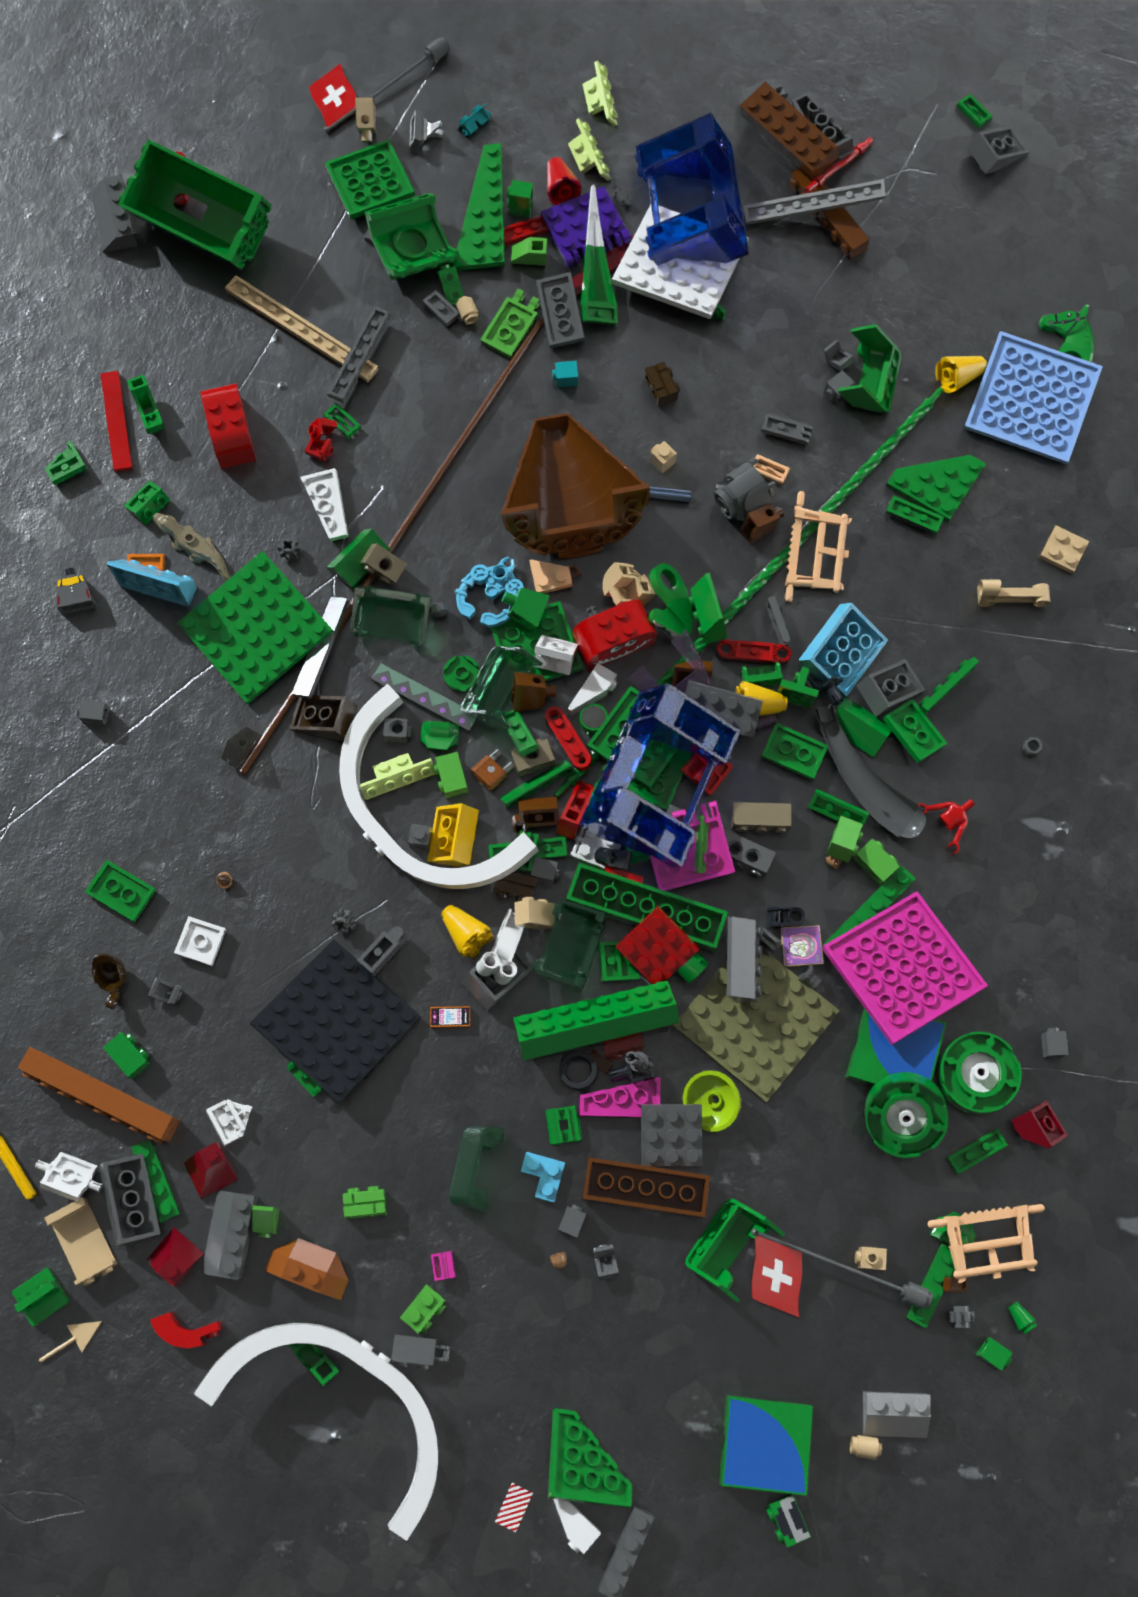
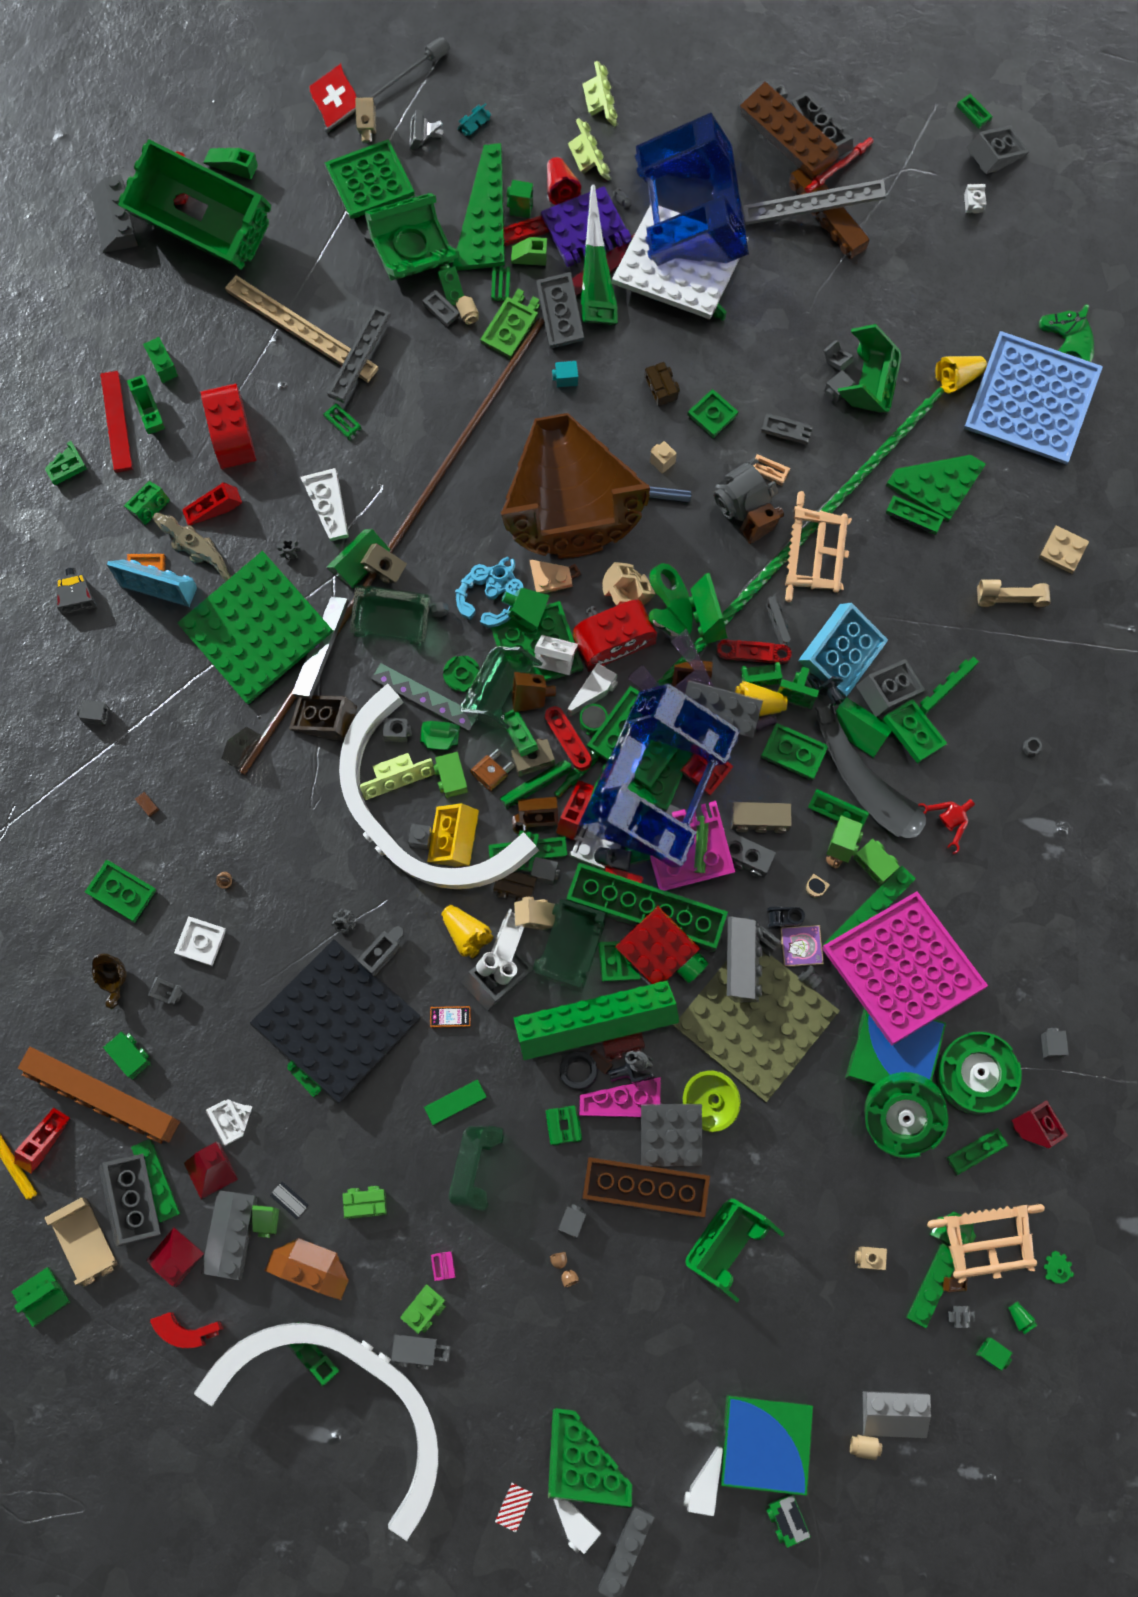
white plate [35,1152,103,1202] -> none
tan piece [39,1321,102,1362] -> none
red bracket [305,438,334,462] -> none
red bracket [308,418,337,442] -> none
medium azure plate [521,1152,565,1203] -> none
dark grey bracket [593,1245,619,1280] -> none
red flag [751,1228,933,1318] -> none
none -> red slope [14,1108,70,1174]
none -> reddish brown piece [135,792,159,817]
none -> green brick [143,337,178,383]
none -> red slope [182,482,242,526]
none -> green slope [203,148,258,180]
none -> sticker [270,1181,308,1219]
none -> green tile [424,1079,487,1126]
none -> green tile [491,266,510,301]
none -> medium nougat hinge [561,1270,579,1288]
none -> white slope [684,1447,723,1516]
none -> green plate [687,389,739,438]
none -> tile [806,874,830,898]
none -> white brick [964,184,986,214]
none -> green piece [1044,1251,1074,1284]

